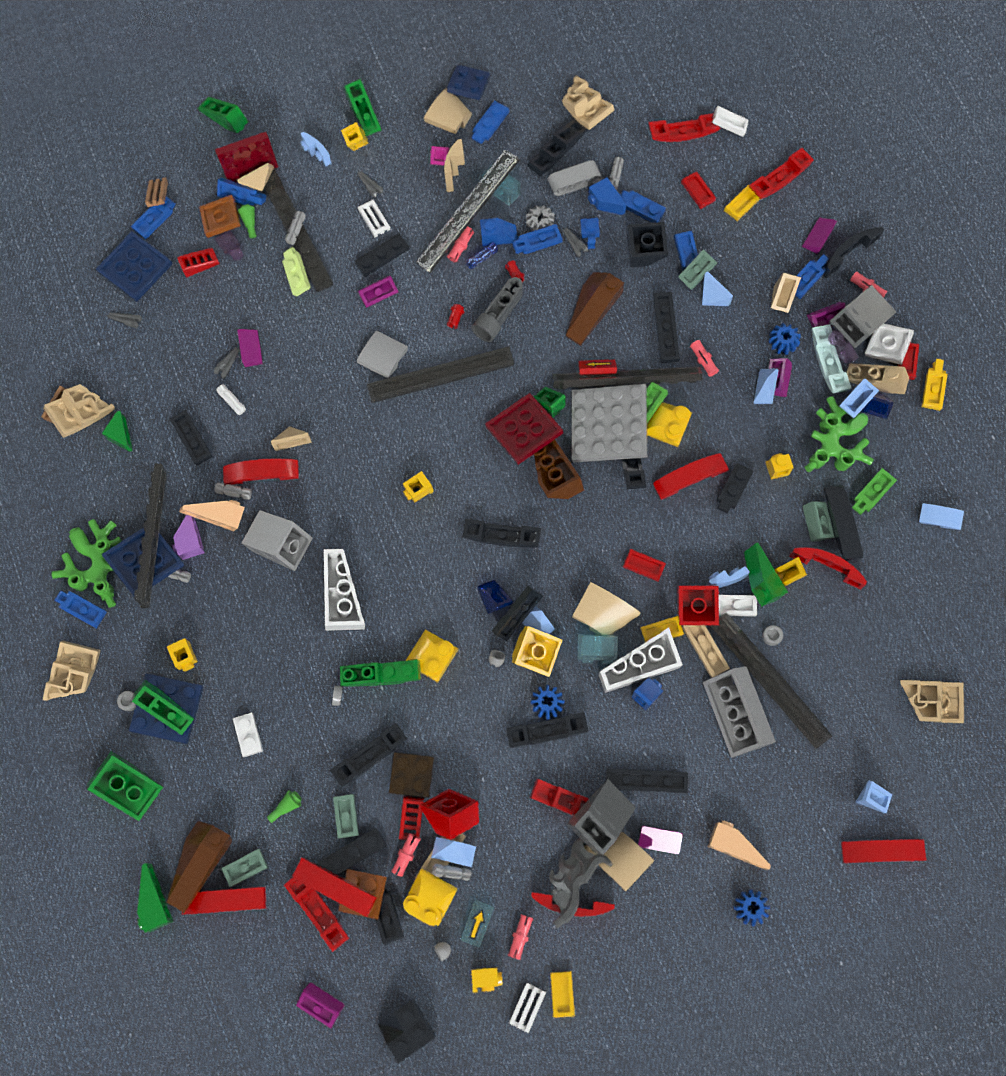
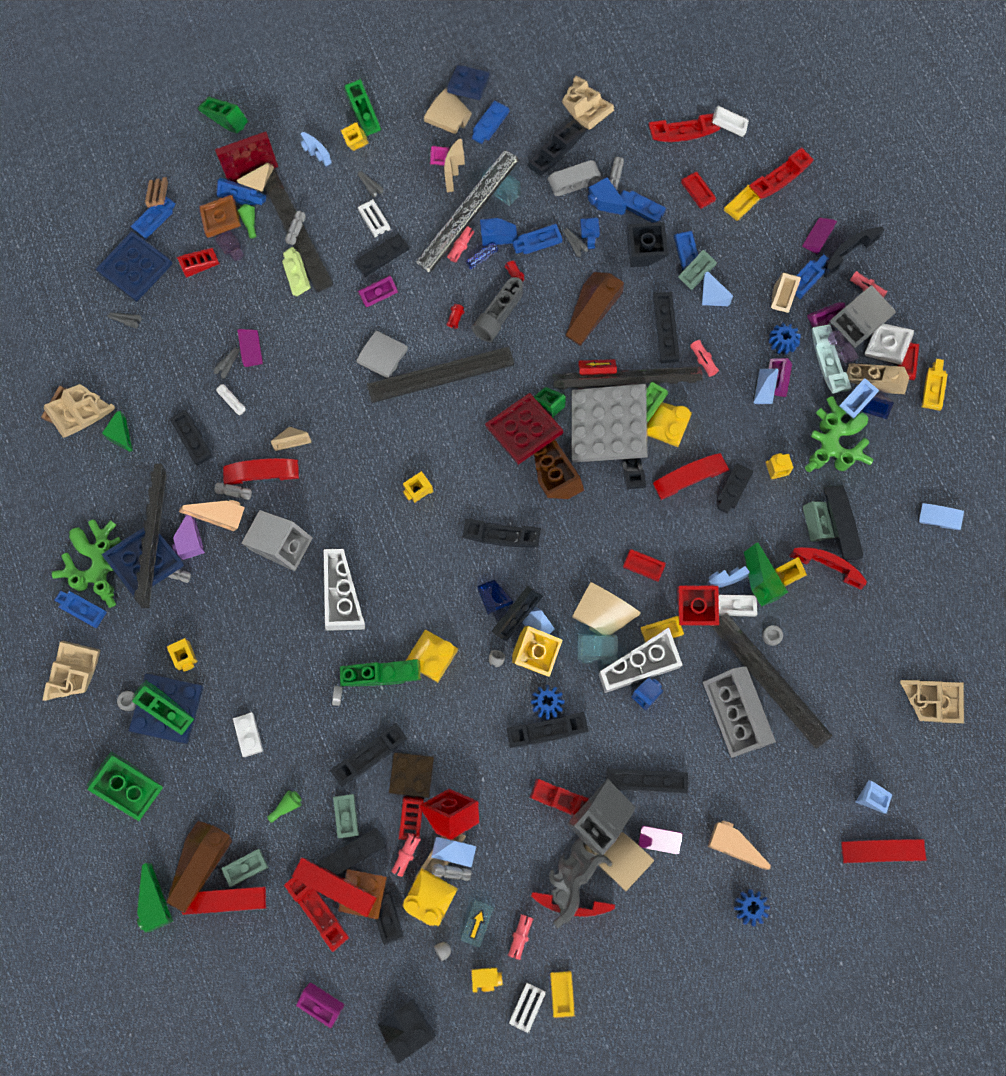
light grey gear [526,205,554,231] -> none
tan plate [682,625,730,678] -> none
bright green hinge [852,468,897,515] -> none

